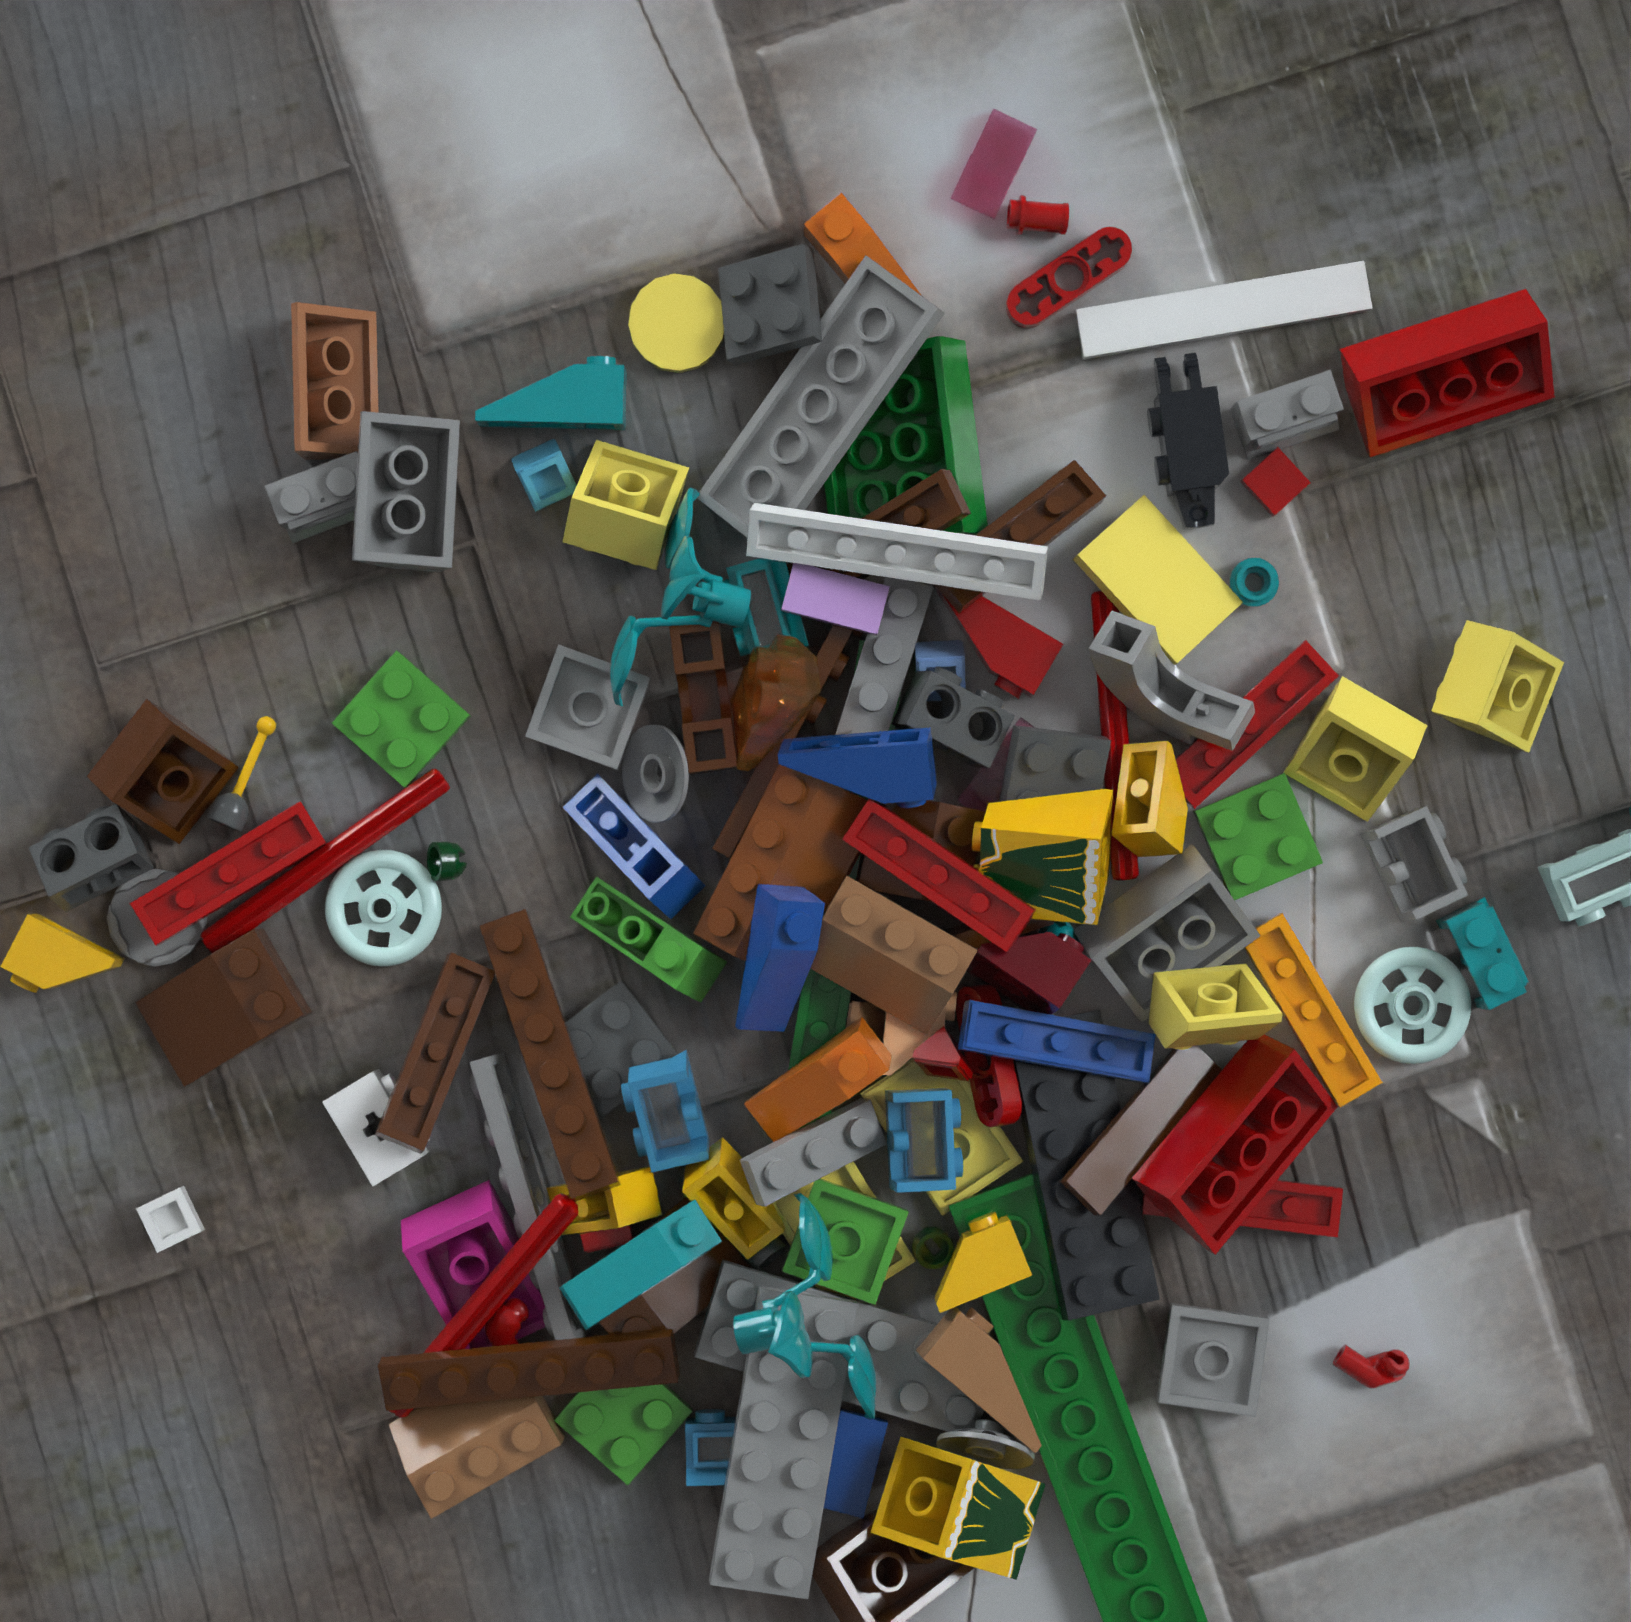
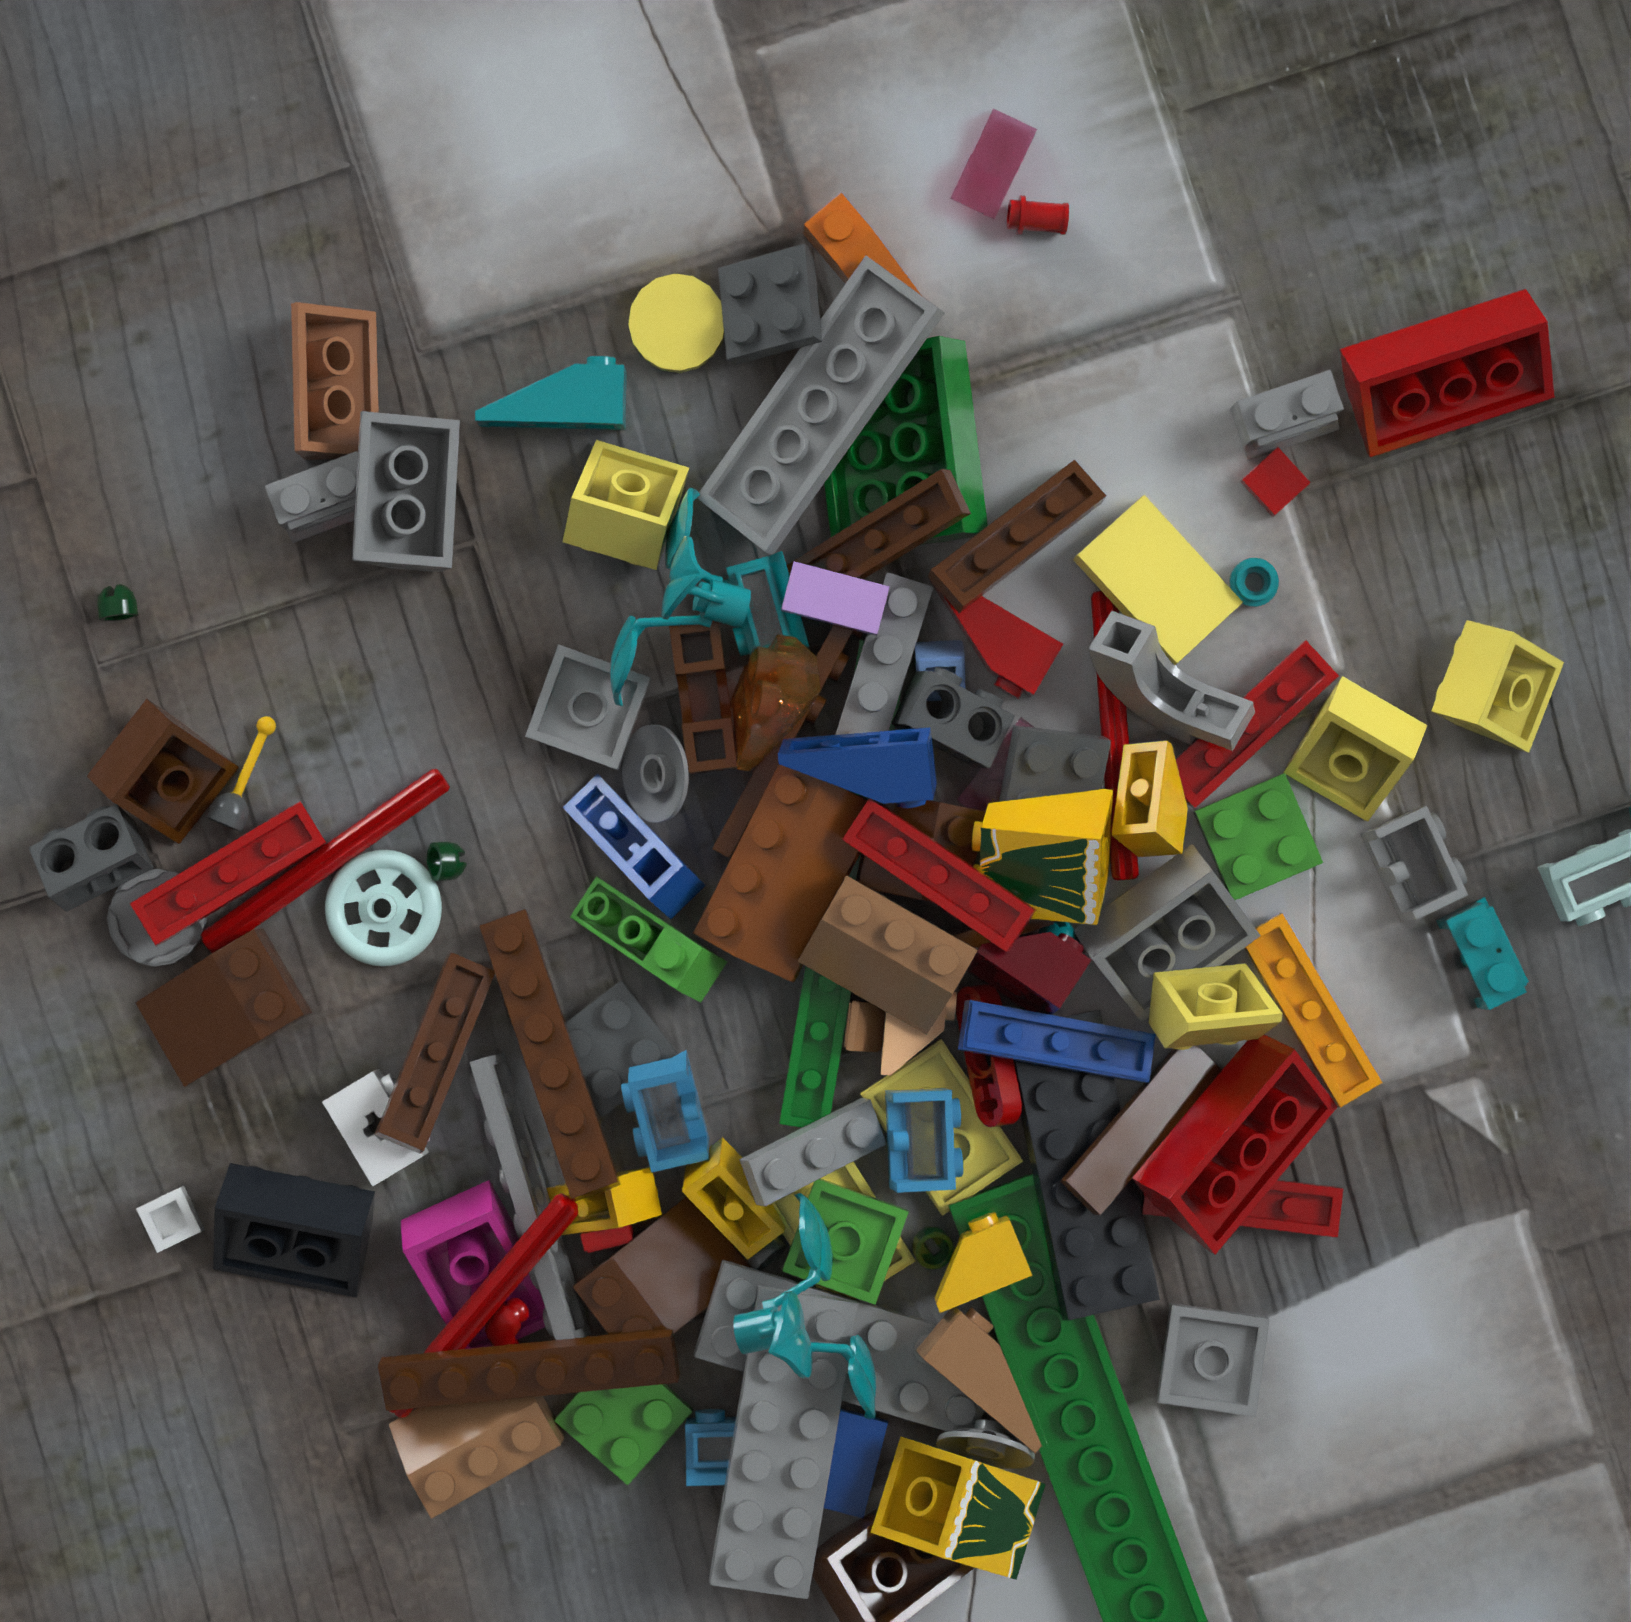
yellow slope [0,914,125,993] -> none
bright green plate [332,650,471,788] -> none
medium azure slope [511,439,577,512] -> none
teal slope [559,1200,722,1330] -> none
blue slope [735,884,825,1032] -> none
orange slope [744,1017,892,1142] -> none
white plate [746,503,1048,600] -> none
red slope [912,1026,973,1081] -> none
red beam [1006,227,1132,329] -> none
white tile [1075,261,1372,360] -> none
black hinge [1147,353,1229,530] -> none
red arm [1332,1344,1410,1389] -> none
light aqua plate [1354,947,1471,1064] -> none
none -> dark green hinge [97,584,139,621]
none -> black slope [213,1163,375,1298]

